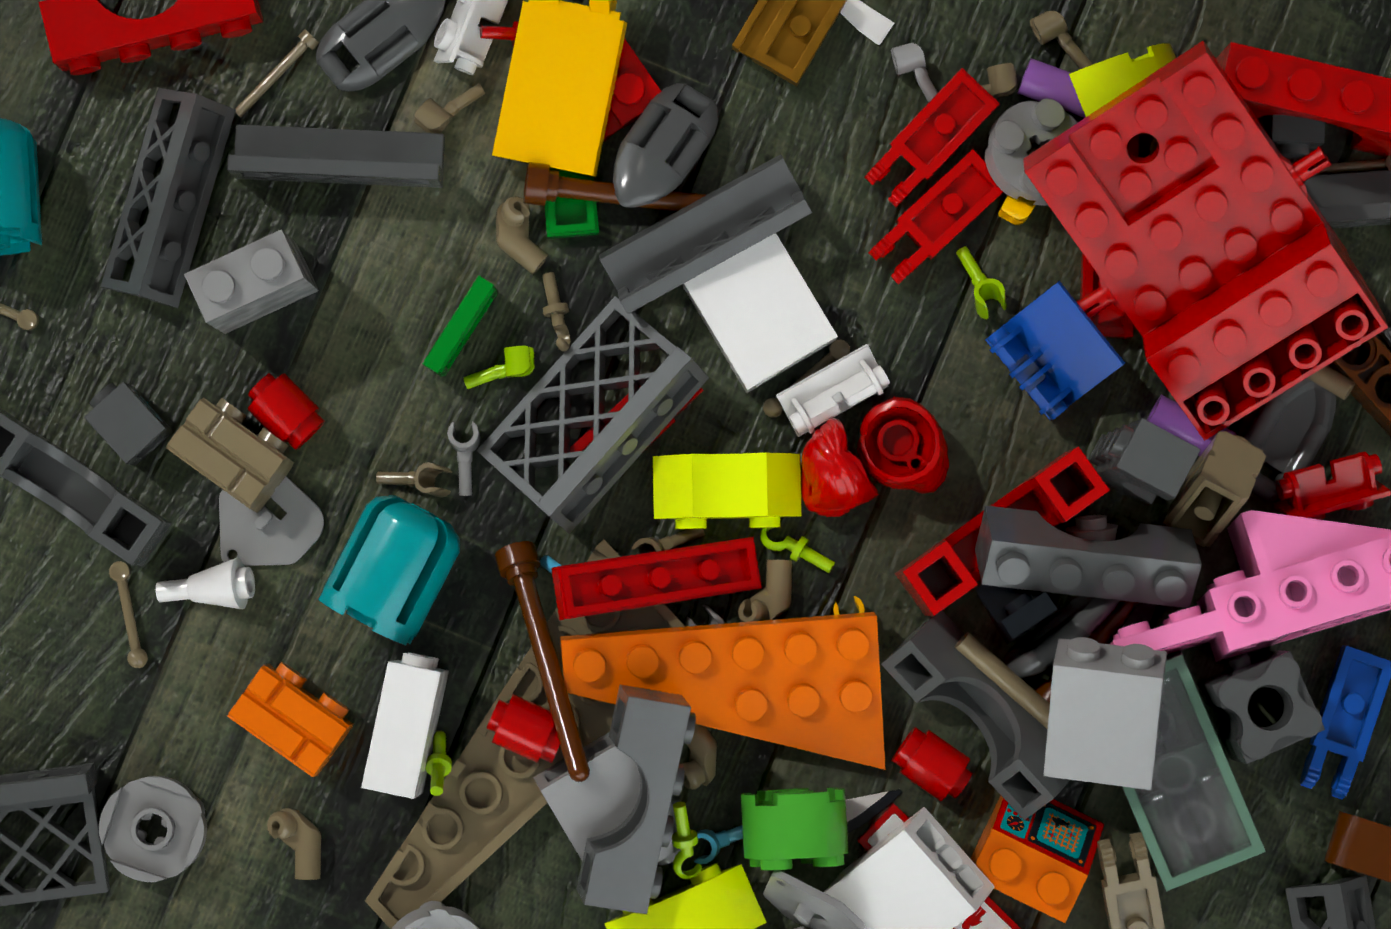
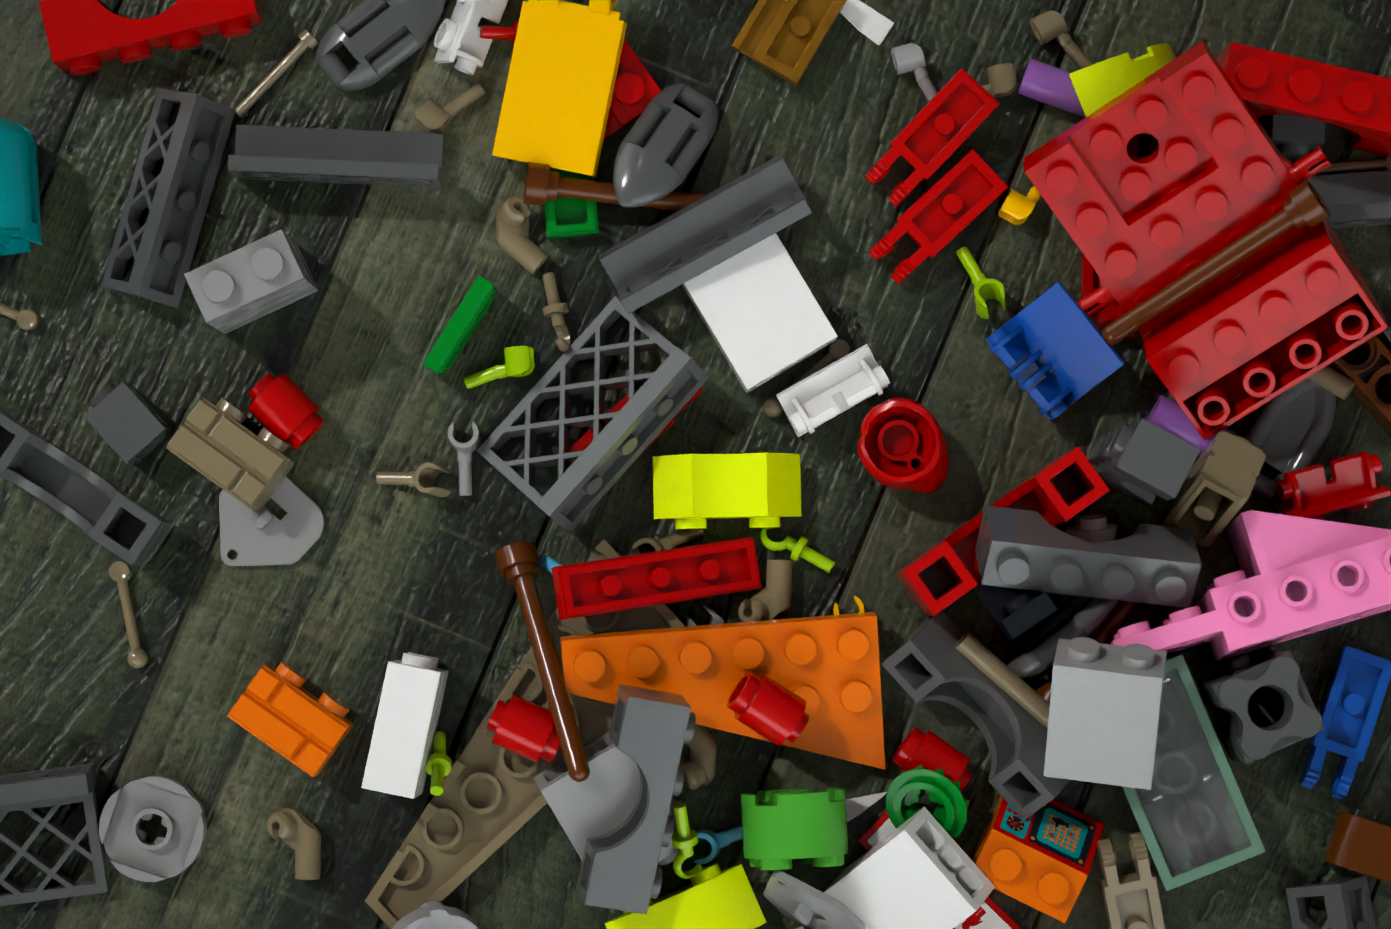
white cone [156,557,255,609] -> none
teal cylinder [318,495,460,645] -> none
red hair [801,418,879,517] -> none
light grey plate [985,99,1077,206] -> none
none -> red brick [727,671,809,746]
none -> green gear [886,764,970,840]
none -> reddish brown piece [1102,180,1331,345]

